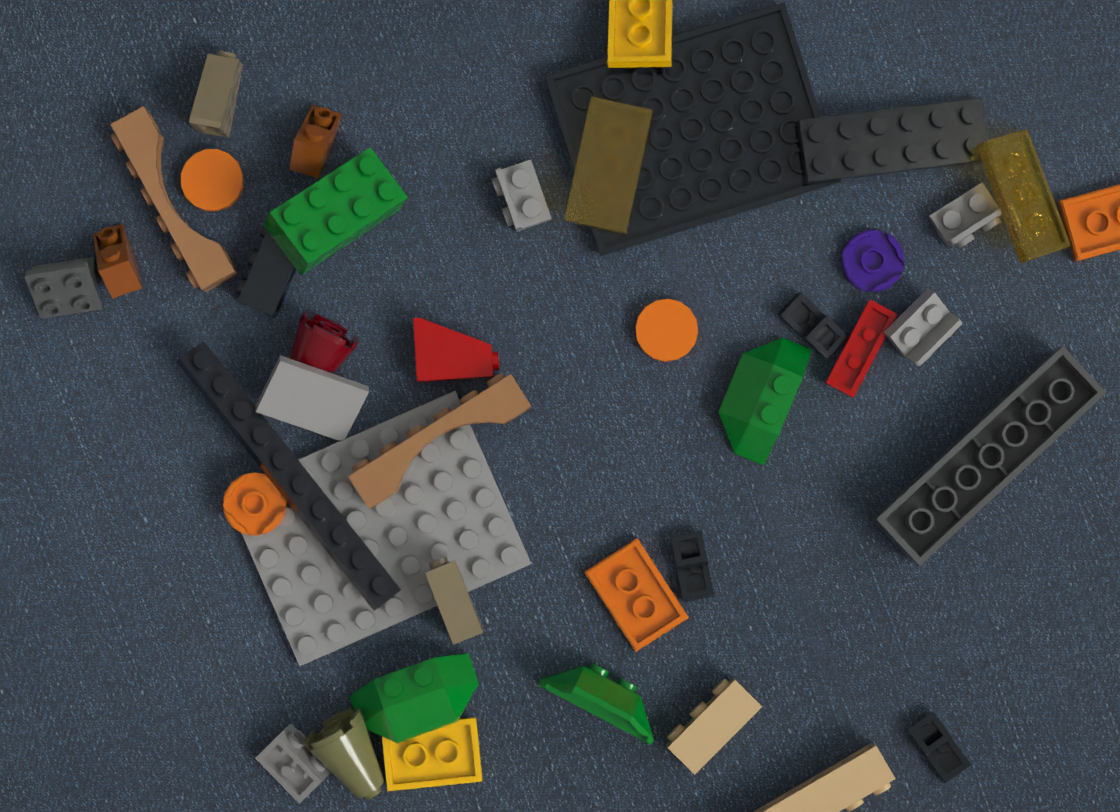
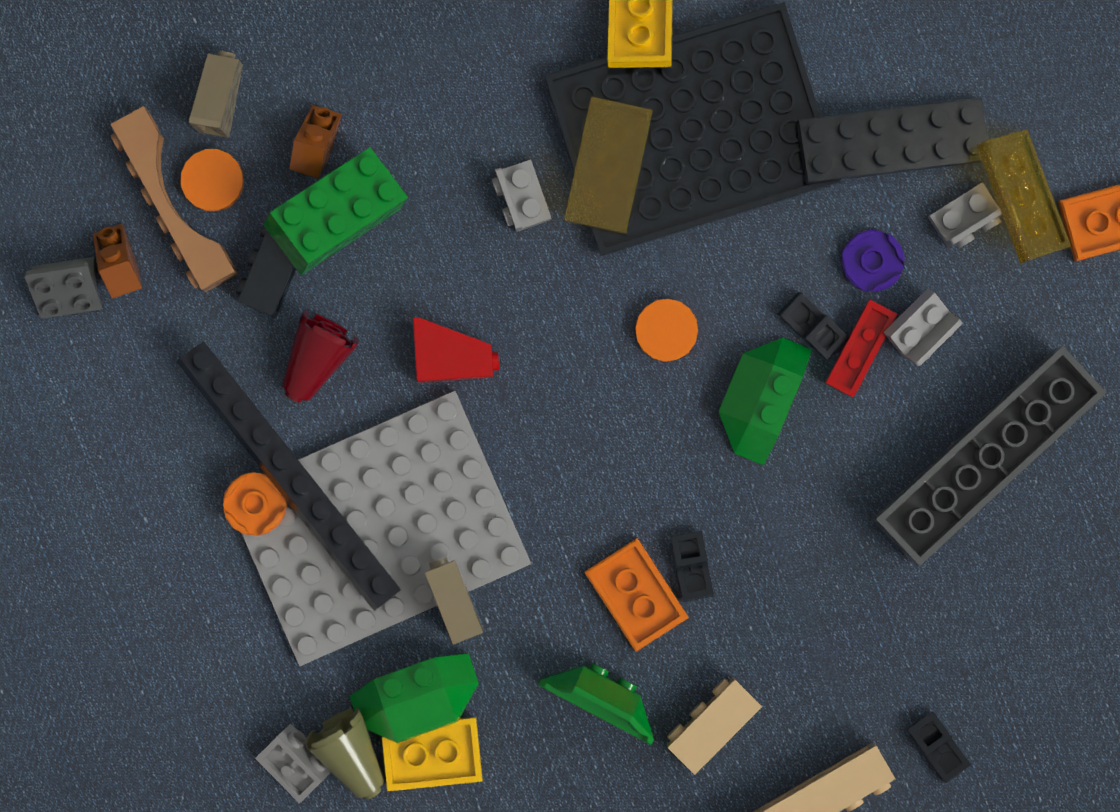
light grey tile [255,355,369,441] -> none
medium nougat arch [348,373,532,509] -> none

